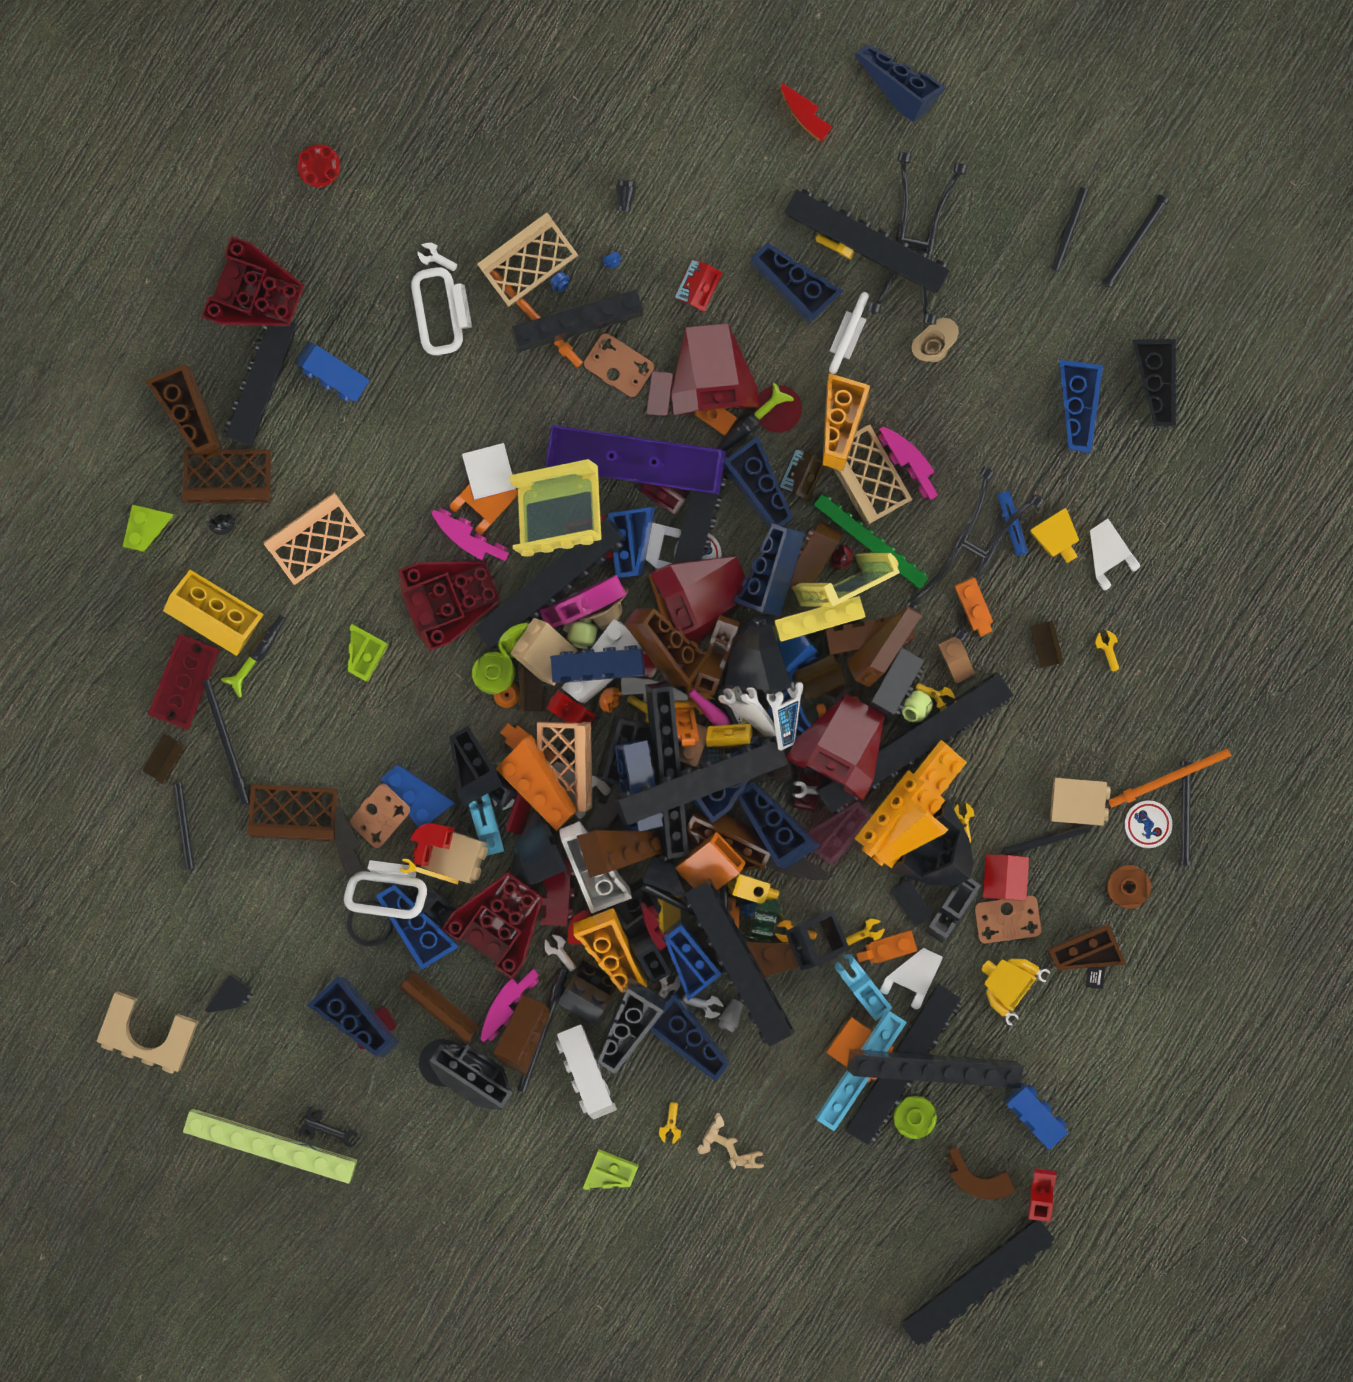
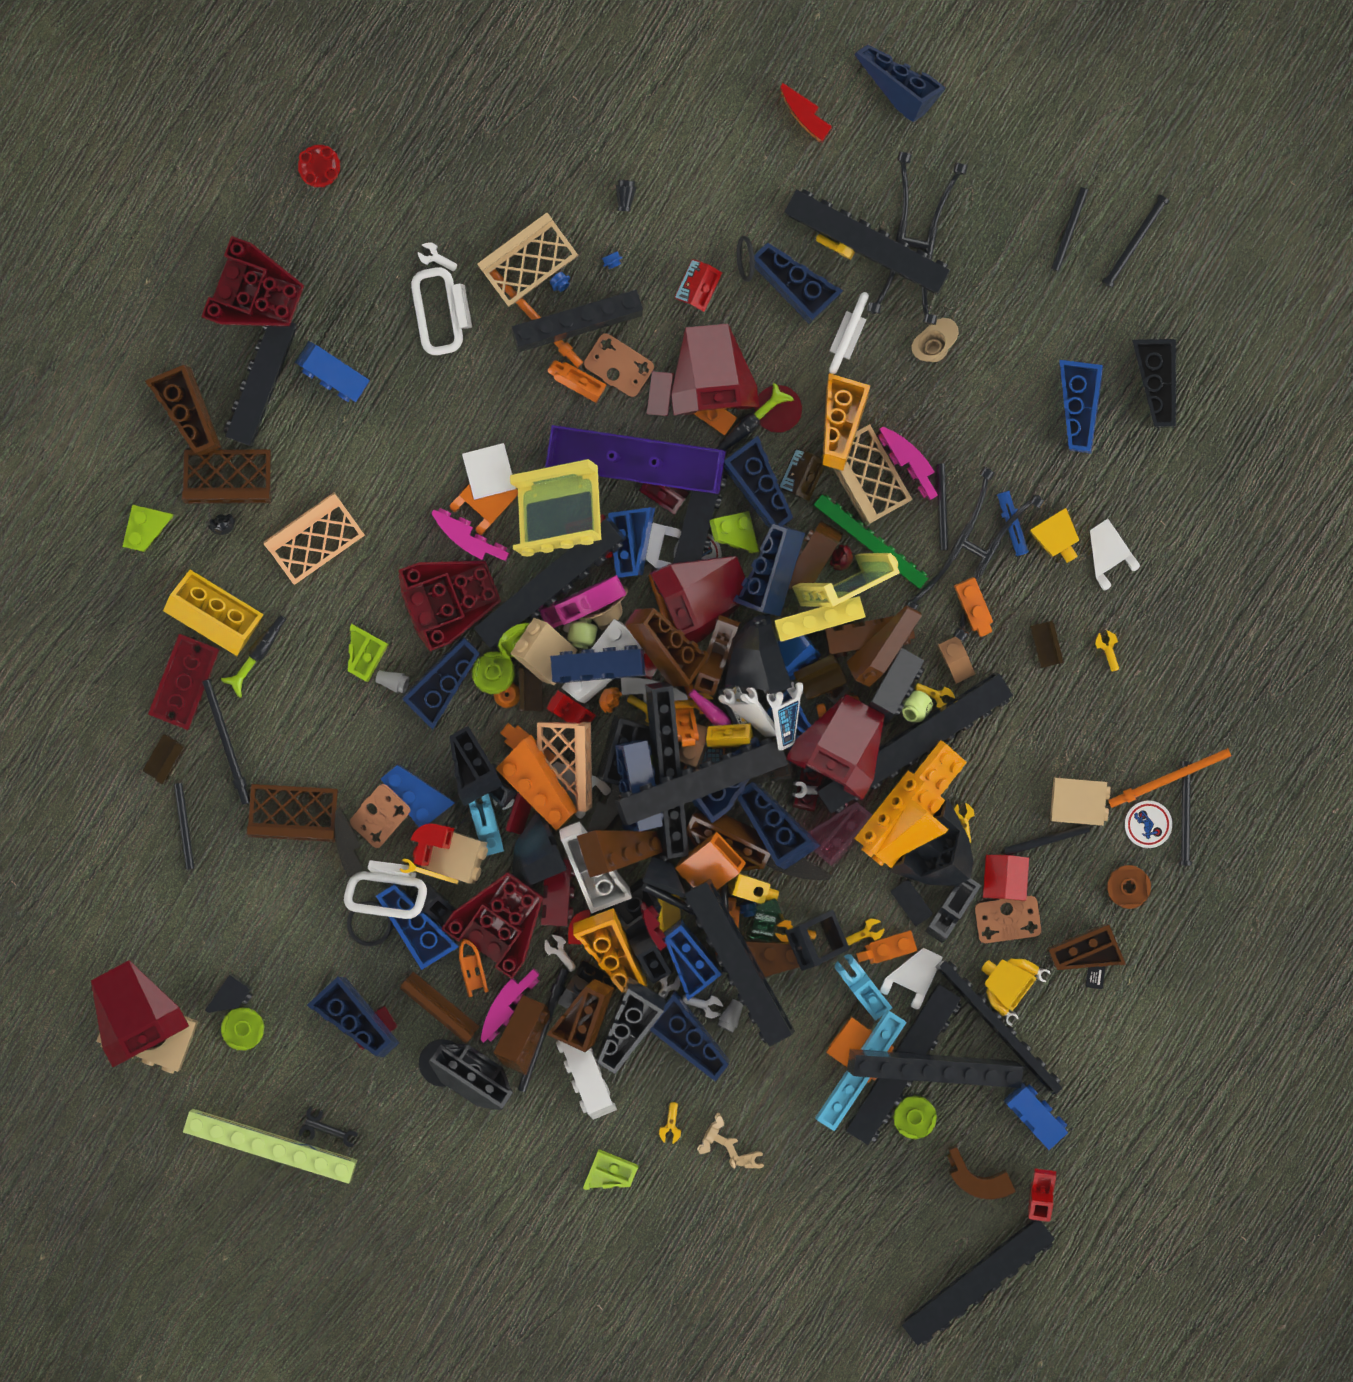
none -> dark red wedge [91,960,189,1067]
none -> lime tile [221,1007,264,1051]
none -> light grey cone [376,670,409,694]
none -> dark blue wedge [402,636,480,730]
none -> orange piece [459,939,488,997]
none -> reddish brown wedge [547,979,614,1052]
none -> orange hinge [548,360,607,403]
none -> lime wing [709,511,759,553]
none -> black tyre [736,236,755,282]
none -> black plate [935,960,1063,1094]
none -> black bar [936,463,948,550]

